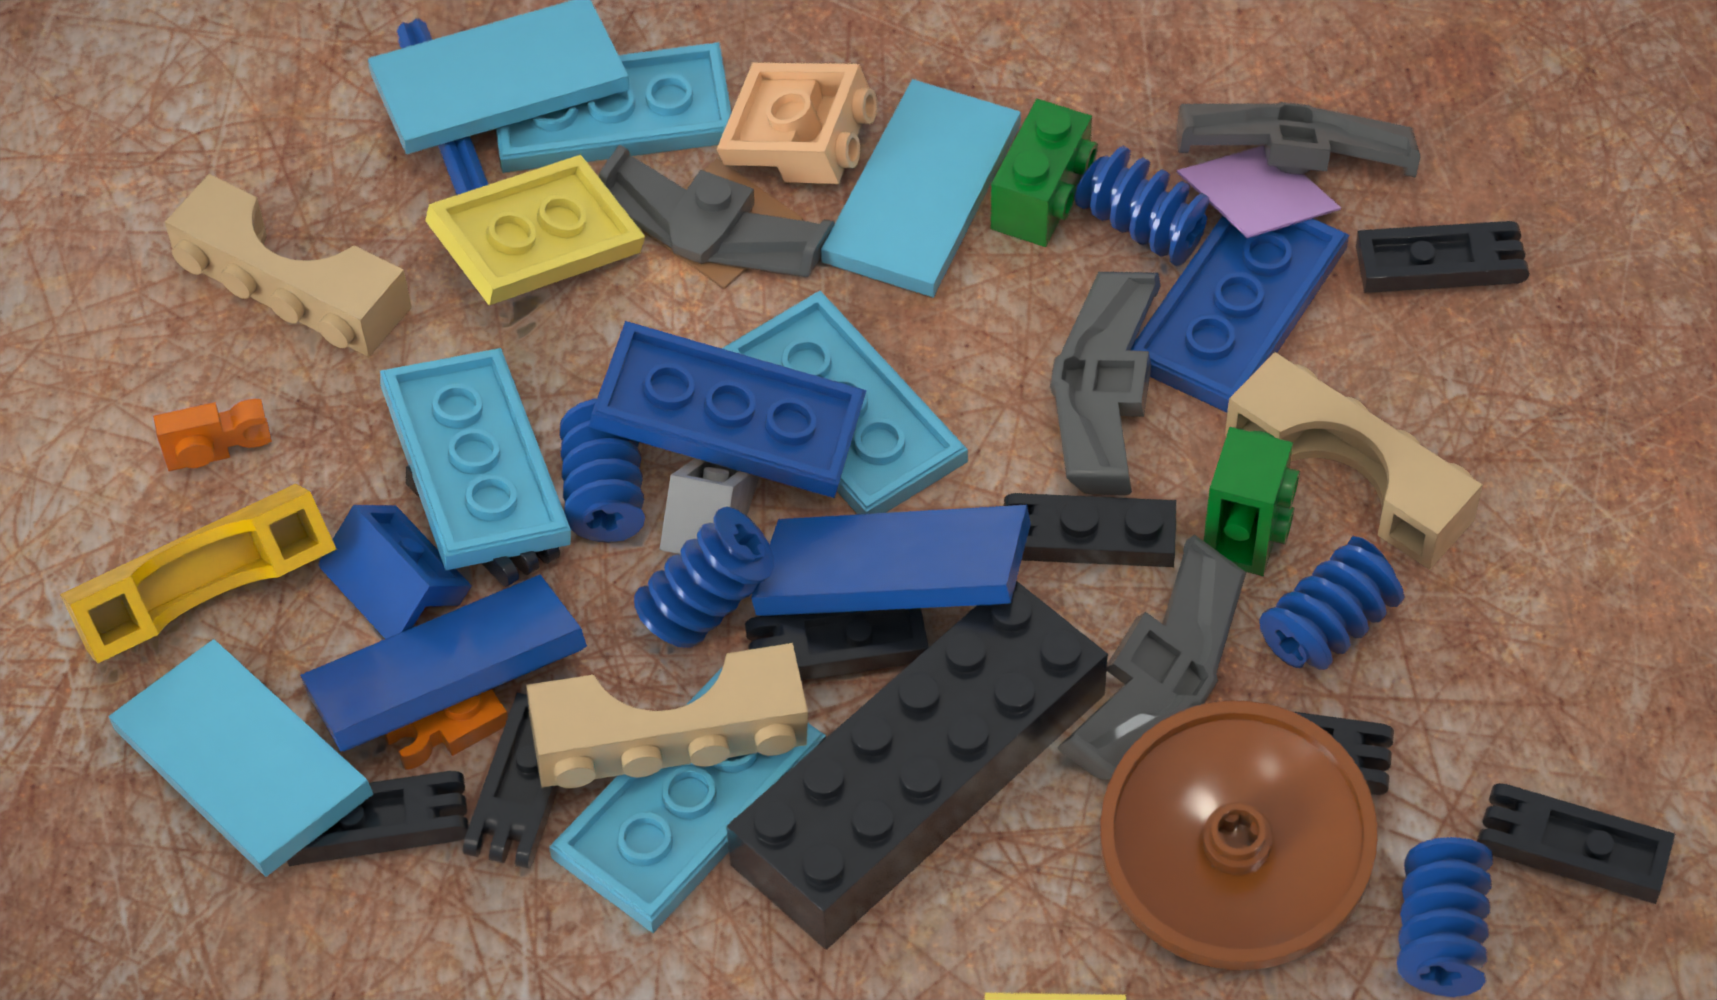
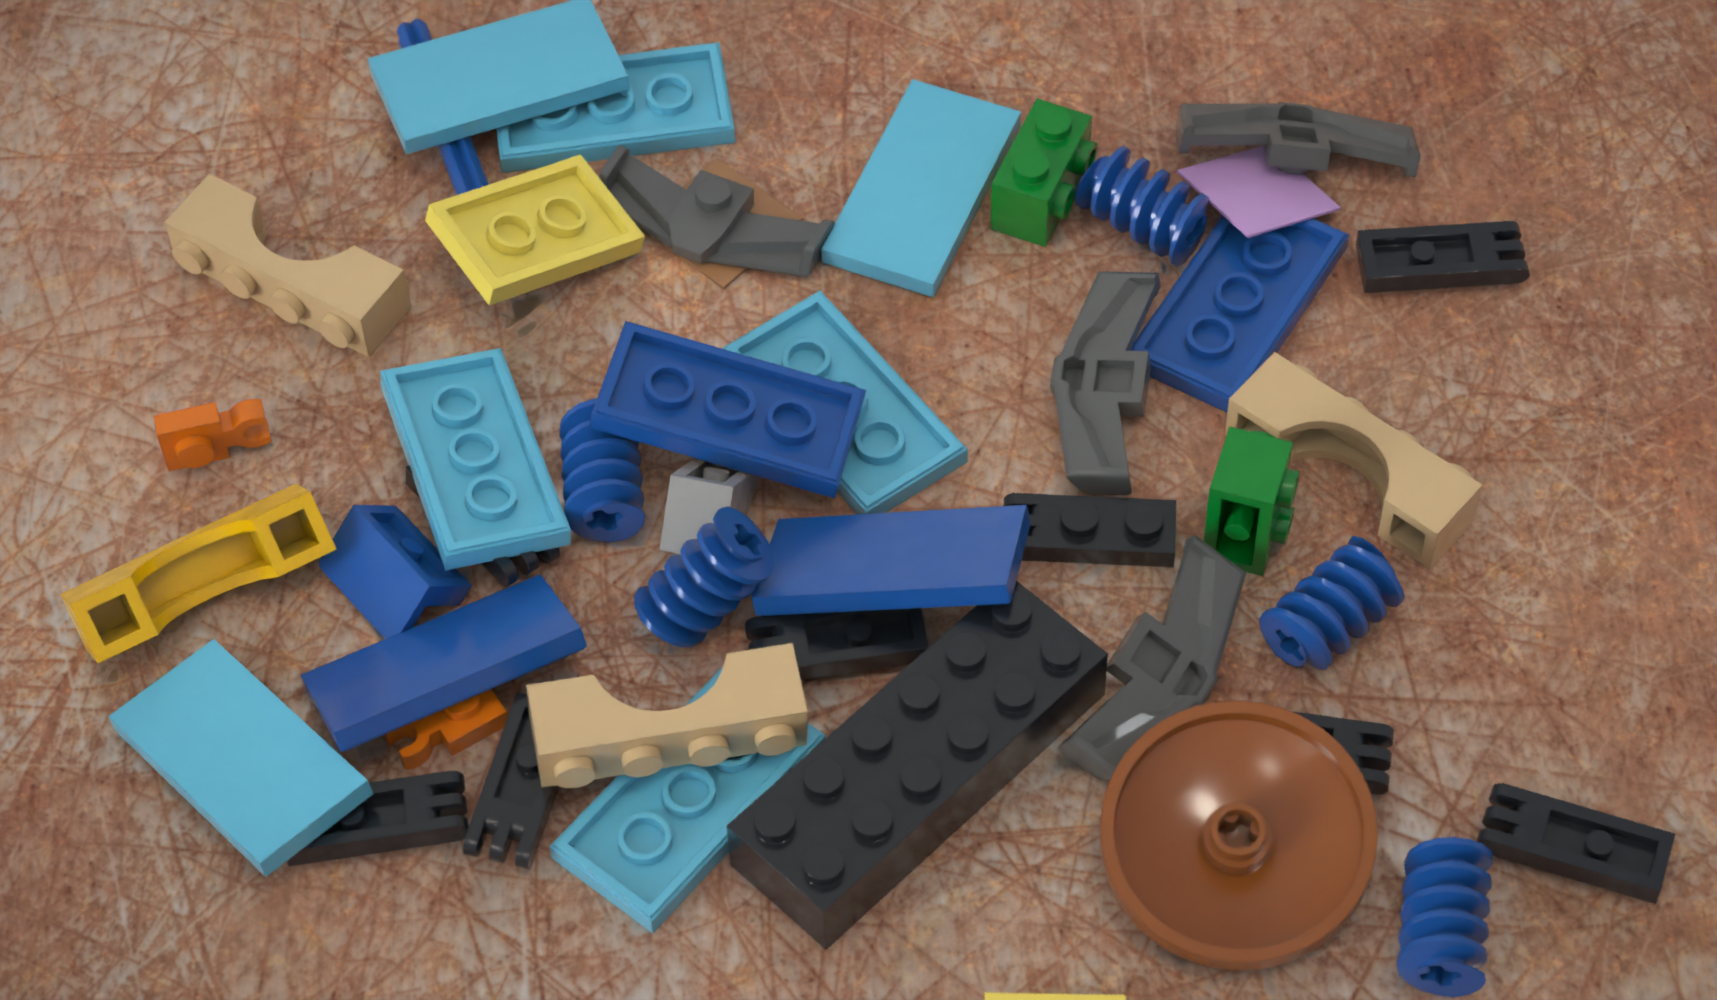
light nougat plate [717,63,877,184] -> none

